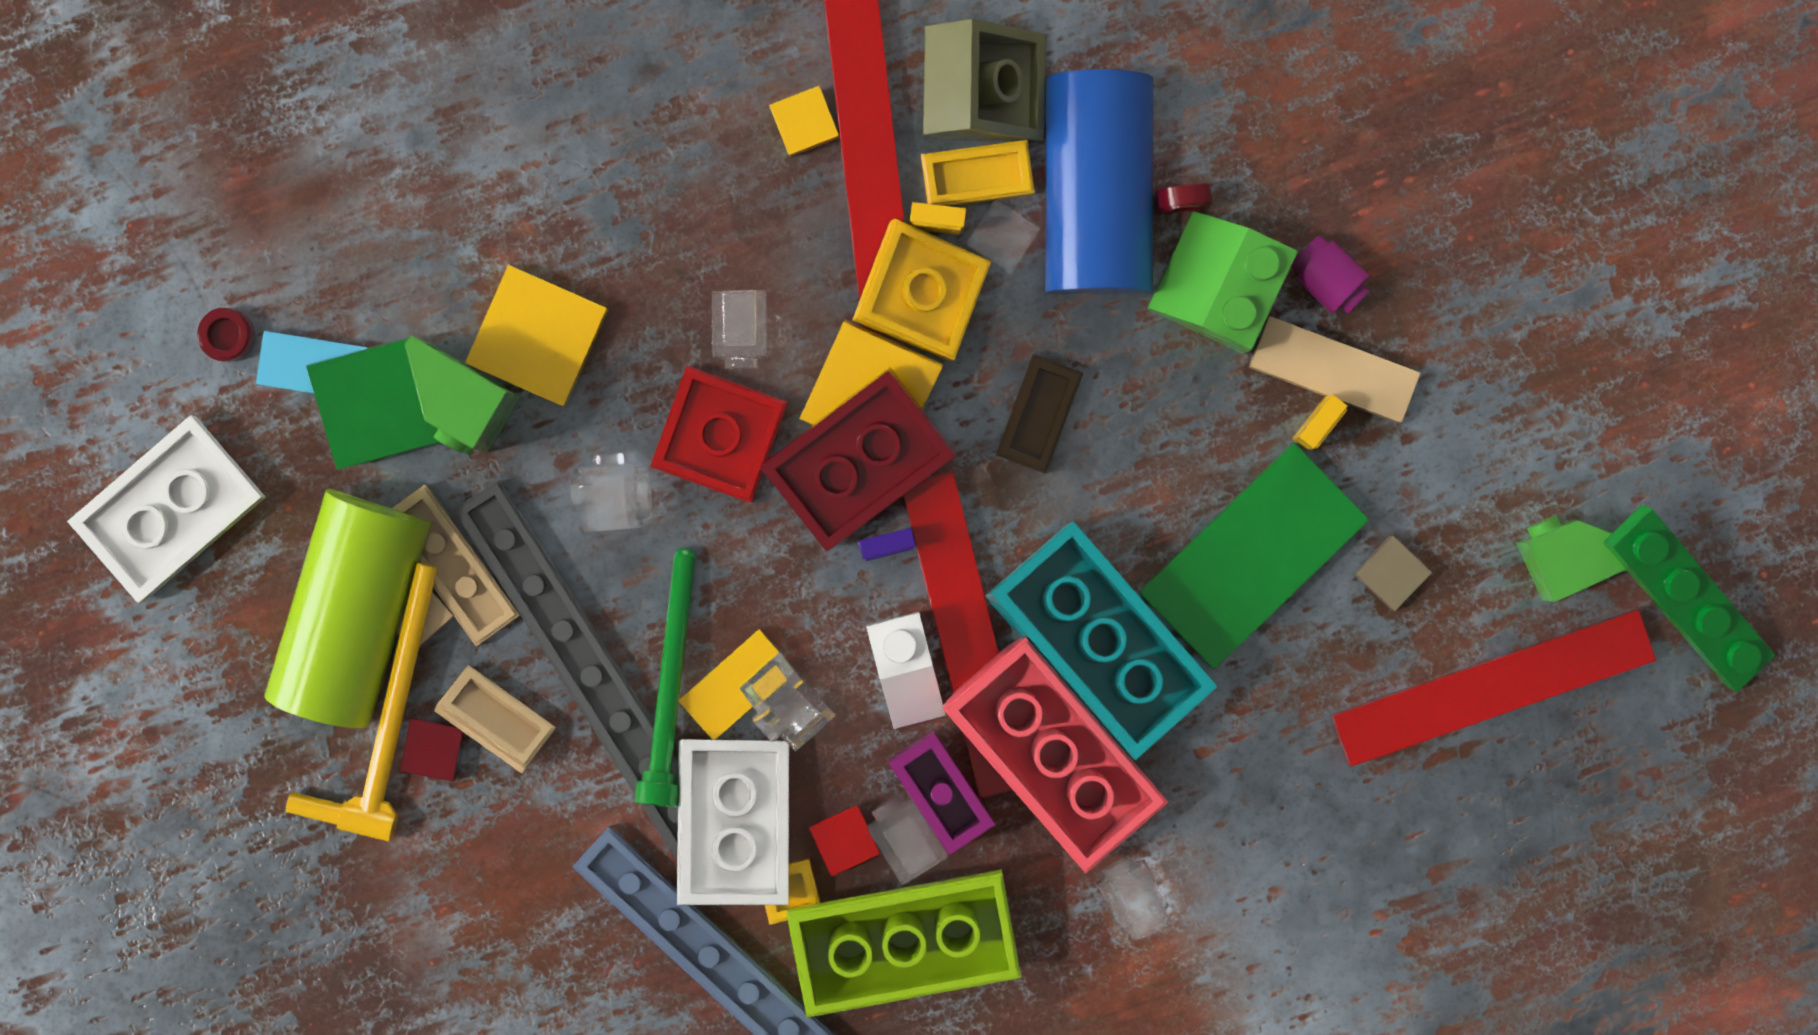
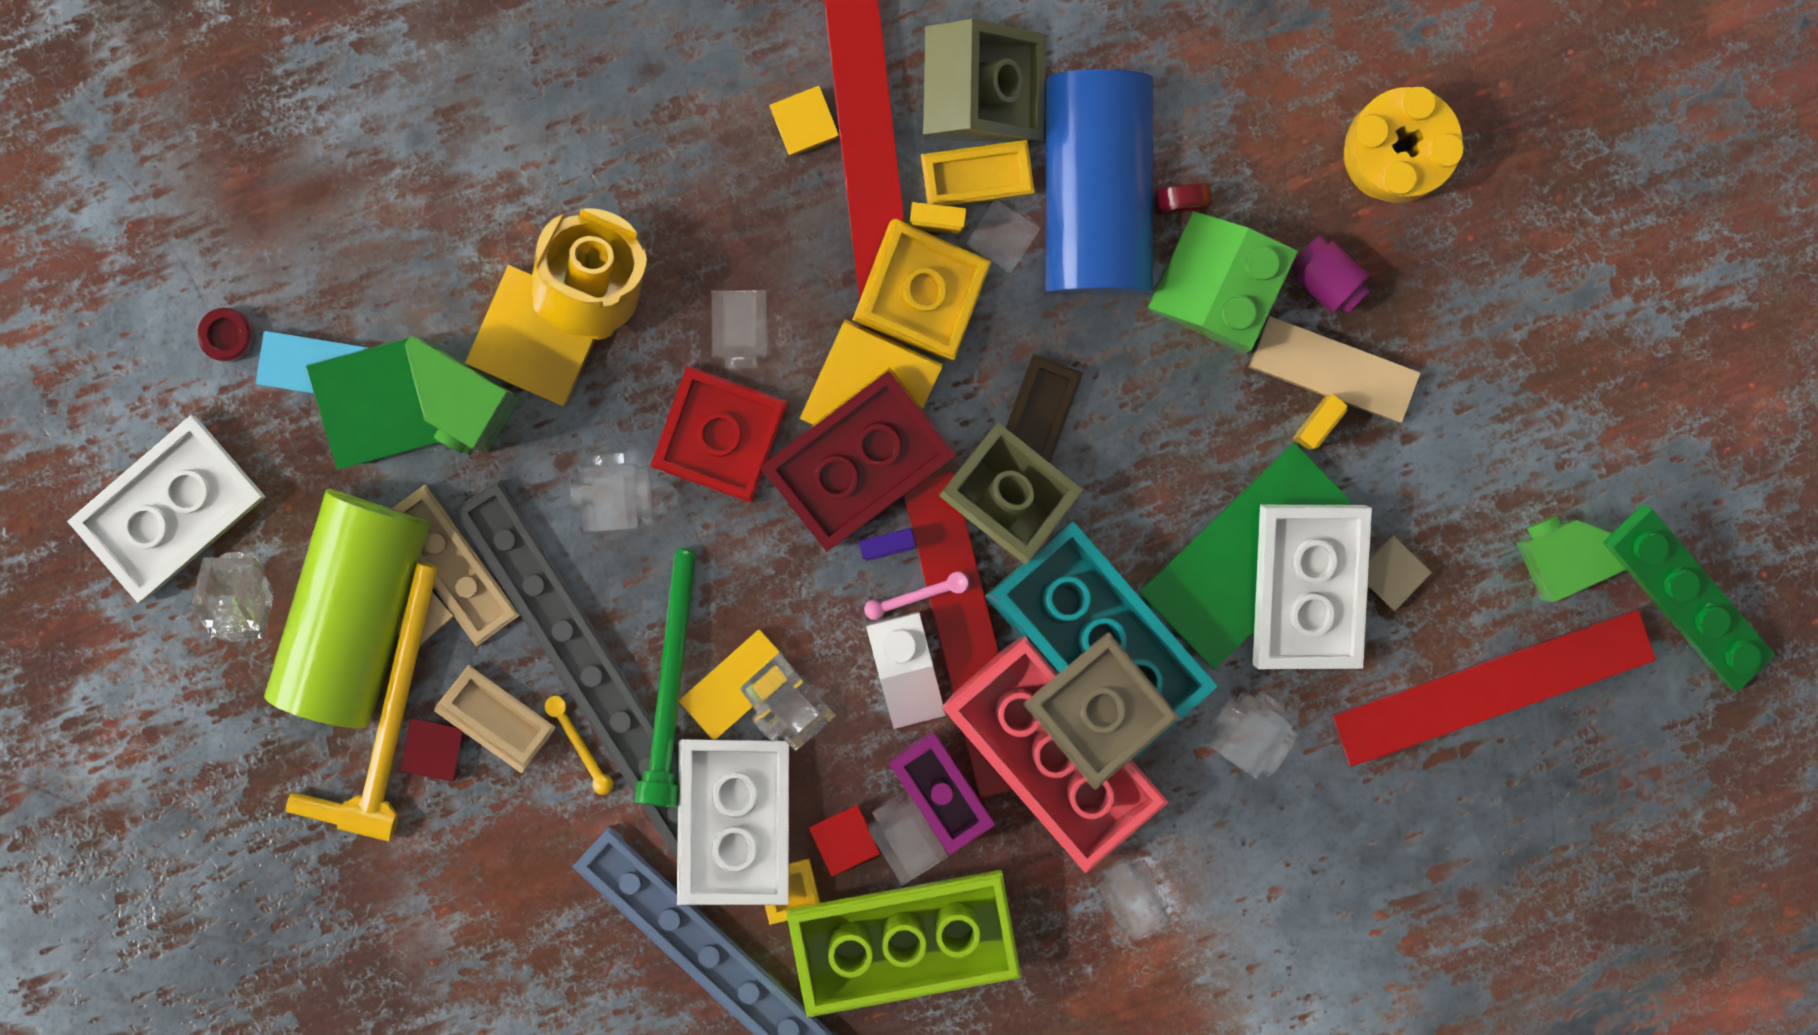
none -> clear brick [191,552,275,642]
none -> yellow brick [531,208,647,340]
none -> yellow hinge [545,696,614,795]
none -> bright pink hinge [864,571,971,620]
none -> olive slope [939,422,1083,565]
none -> dark tan tile [1023,633,1180,789]
none -> clear brick [1206,690,1298,779]
none -> white plate [1252,505,1372,669]
none -> yellow brick [1343,87,1463,204]

